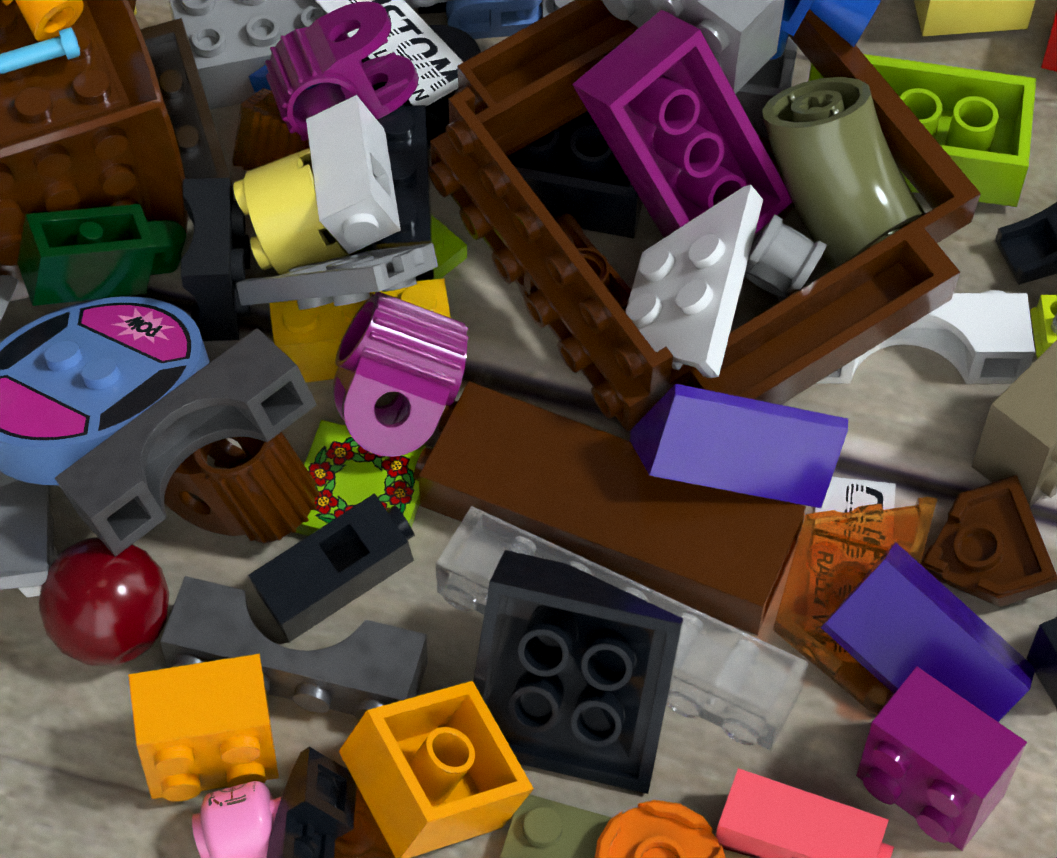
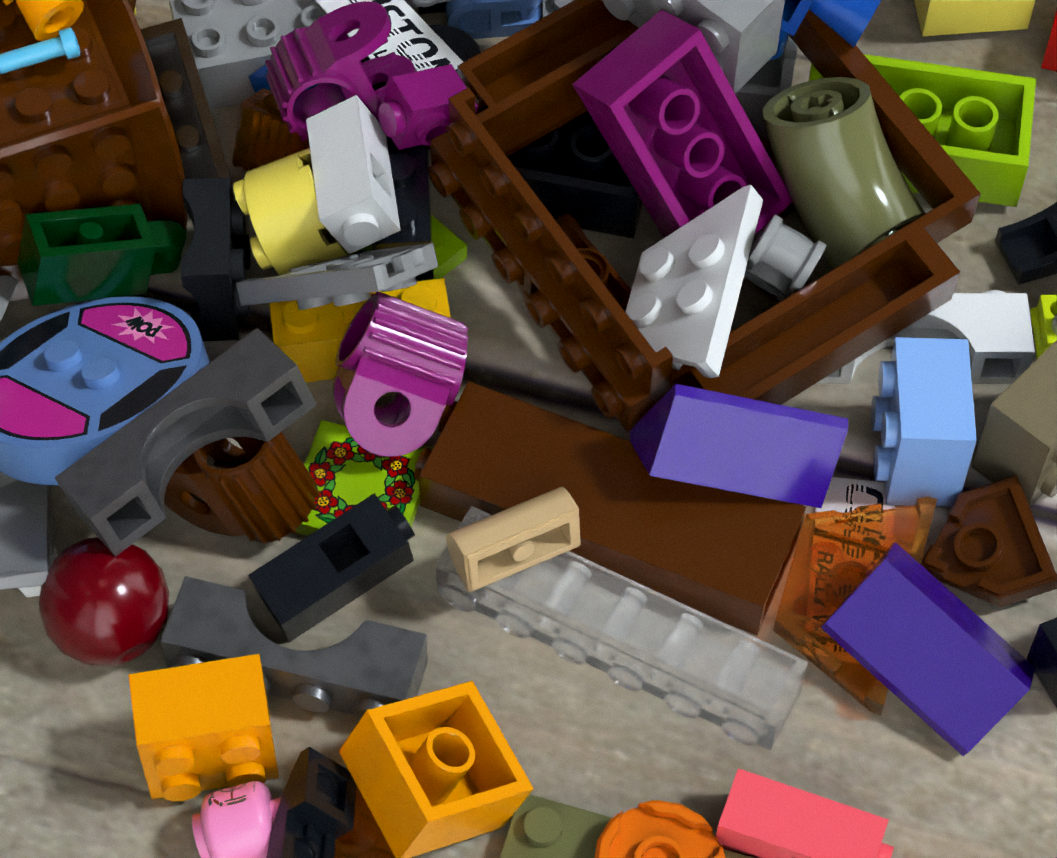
black slope [473,550,683,794] -> none
magenta brick [856,666,1027,851] -> none
none -> magenta brick [378,64,478,150]
none -> tan brick [446,486,581,592]
none -> light blue brick [871,337,977,507]

